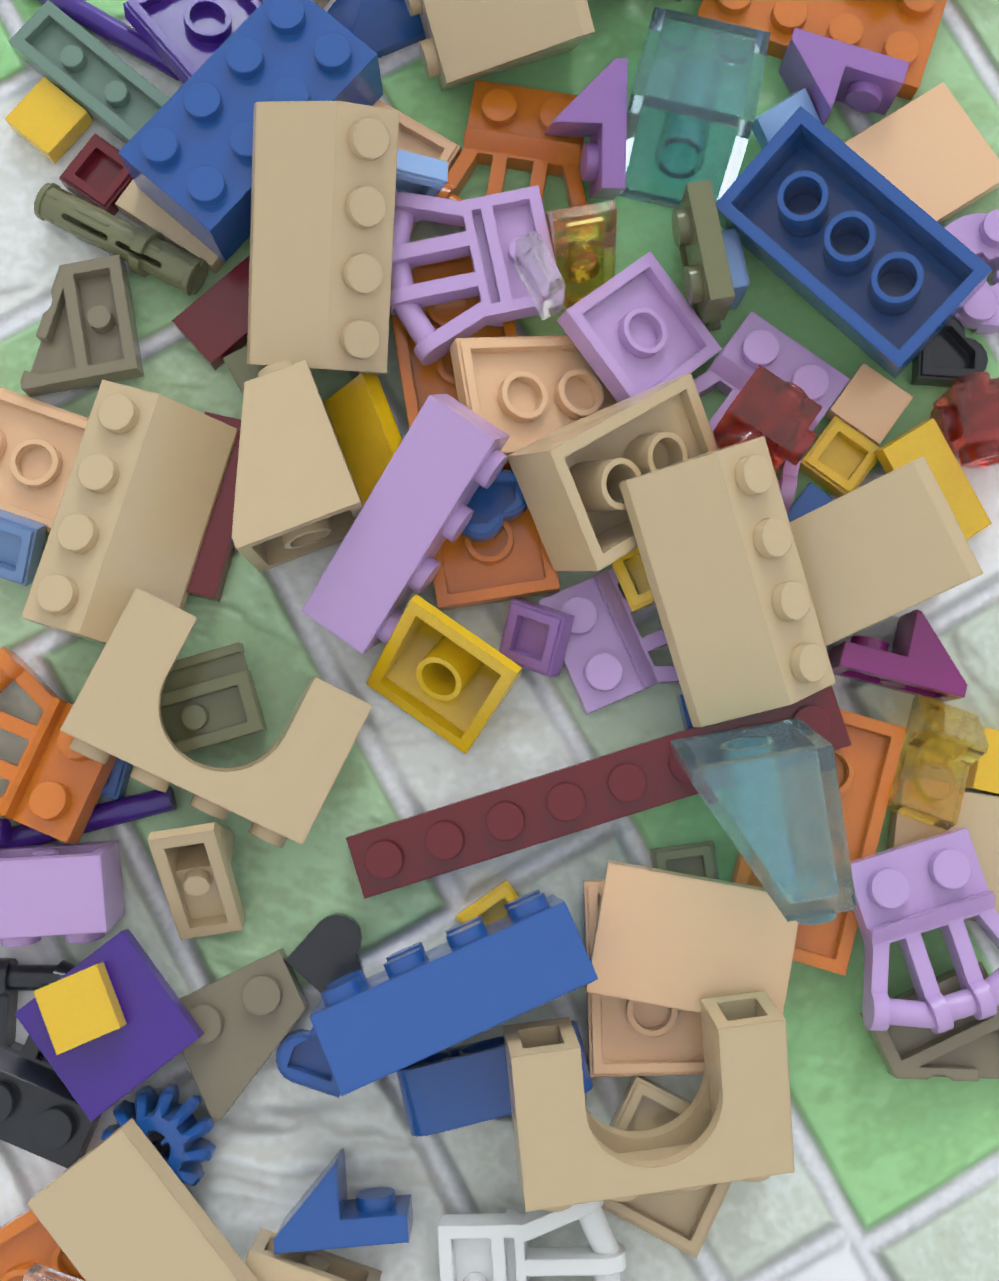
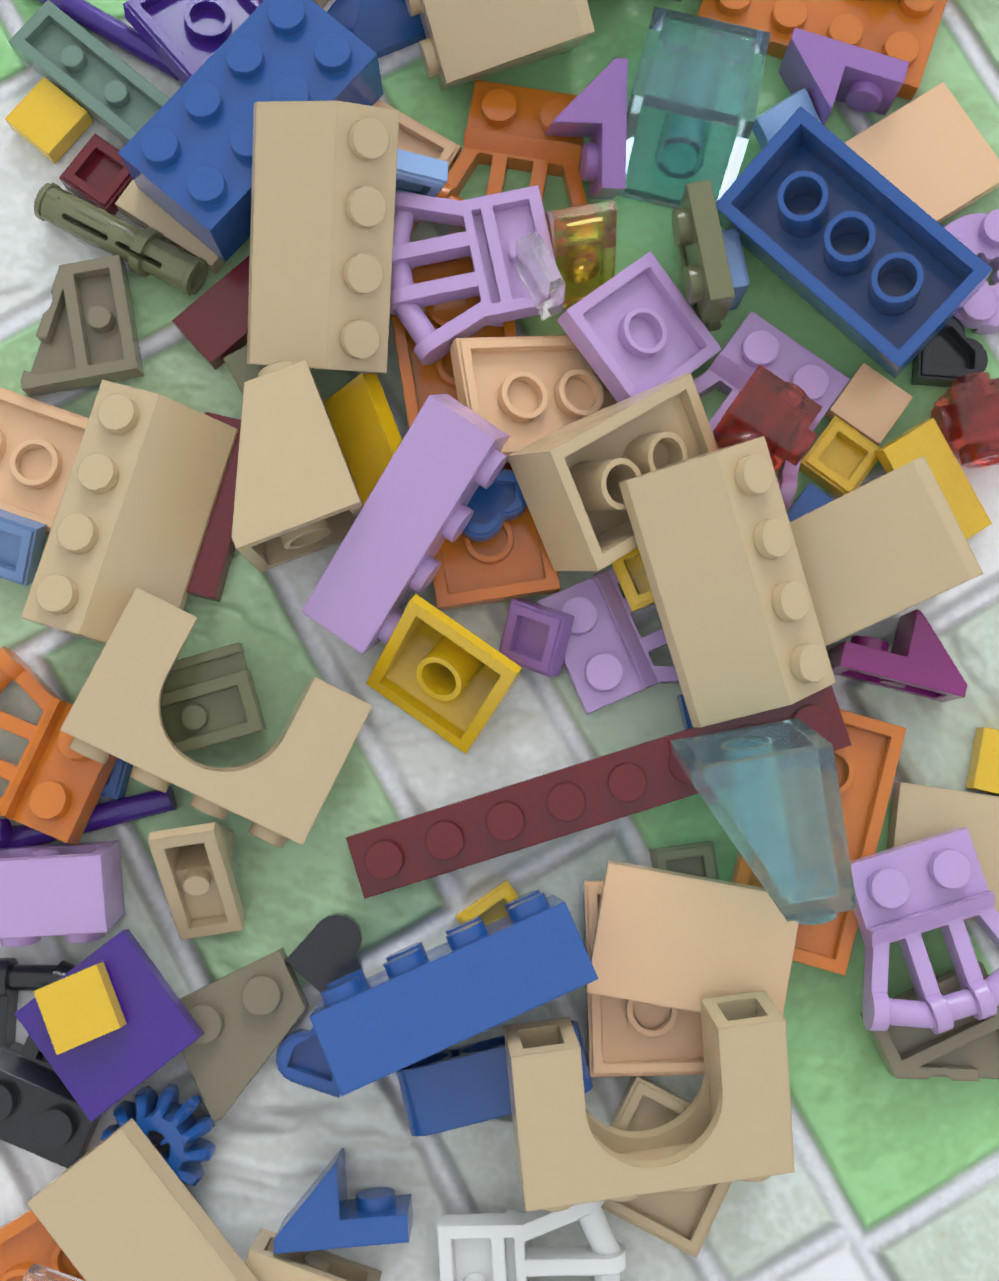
clear yellow slope [887,694,989,830] -> none

